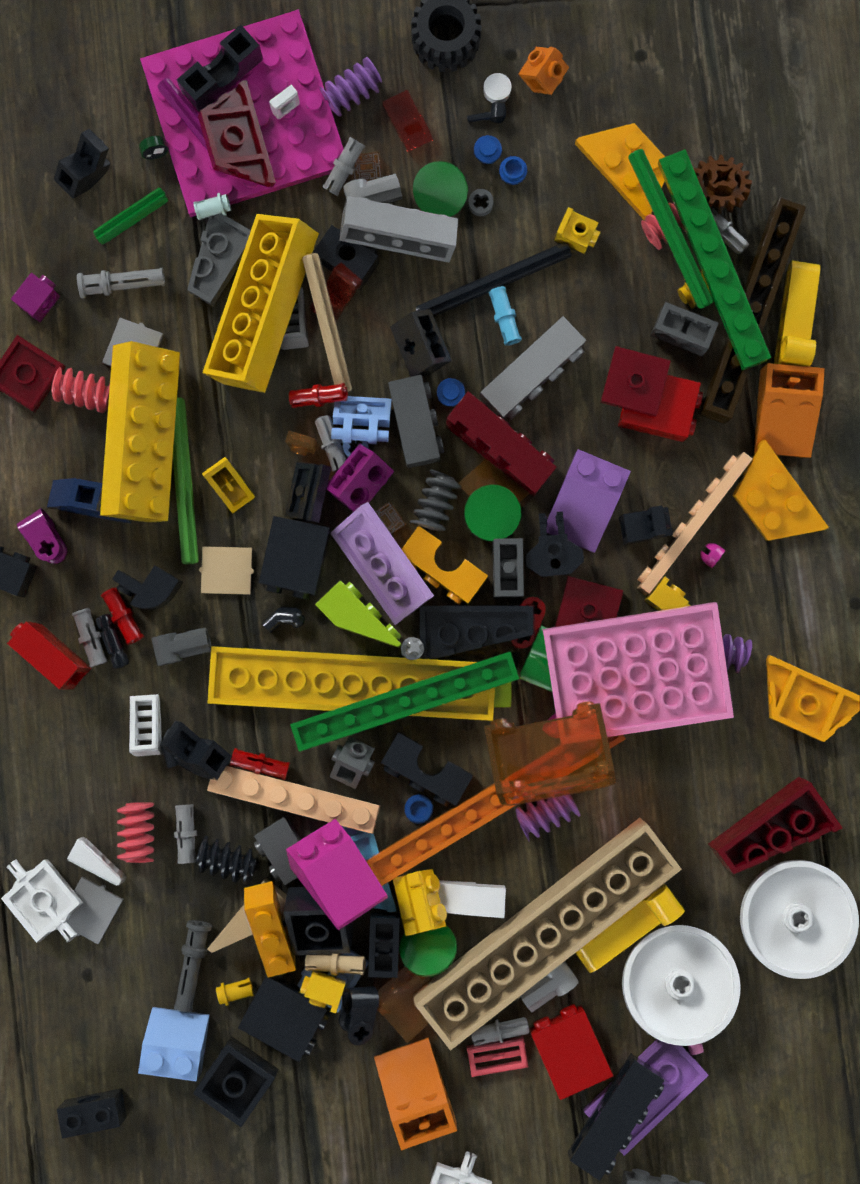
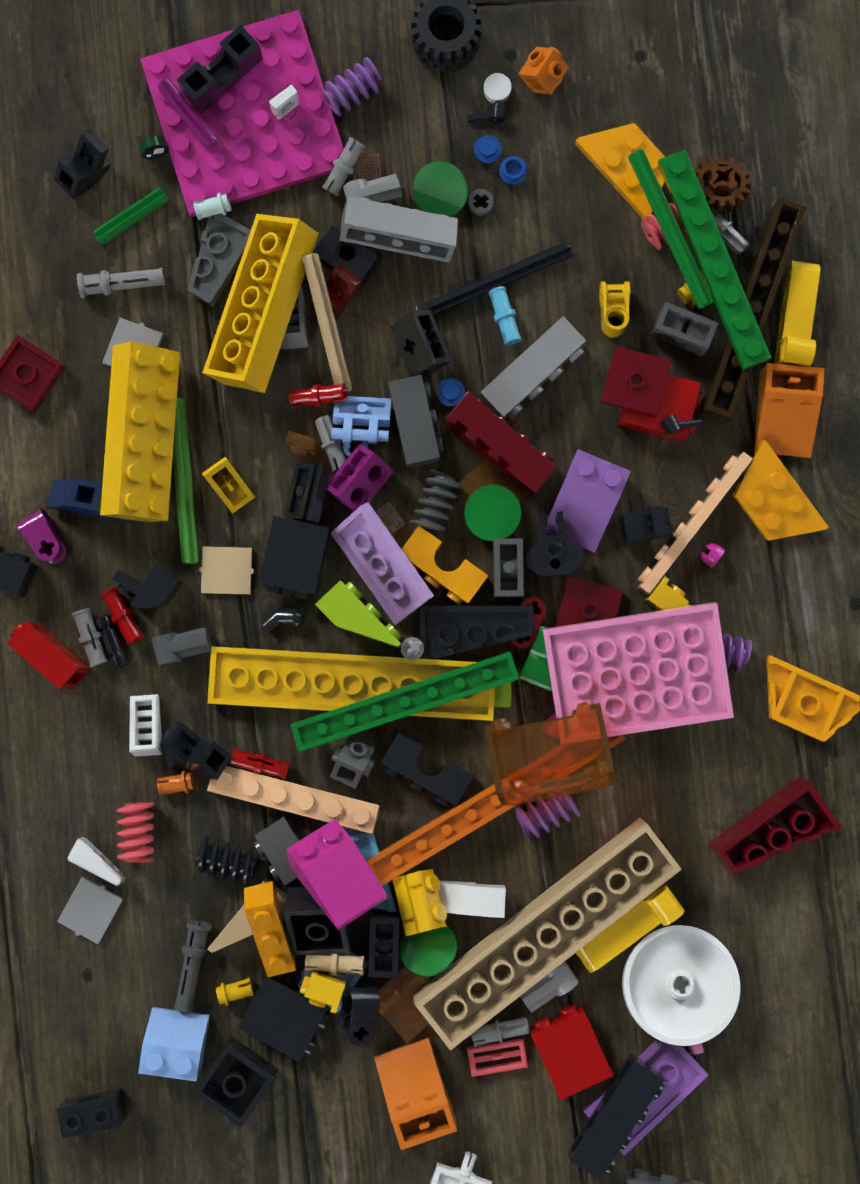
white plate [1,859,83,943] -> none
magenta brick [11,273,60,322] -> none
coral piece [51,367,110,413] -> none
light grey pin [174,804,197,864] -> none
wing [198,80,276,187] -> none
clear red slope [382,89,433,153] -> none
blue tile [405,794,433,824] -> none
yellow brick [554,207,600,254] -> none
white dish [740,860,859,979] -> none
none -> orange pin [157,771,195,796]
none -> yellow piece [599,281,630,338]
none -> black hand [660,414,703,435]

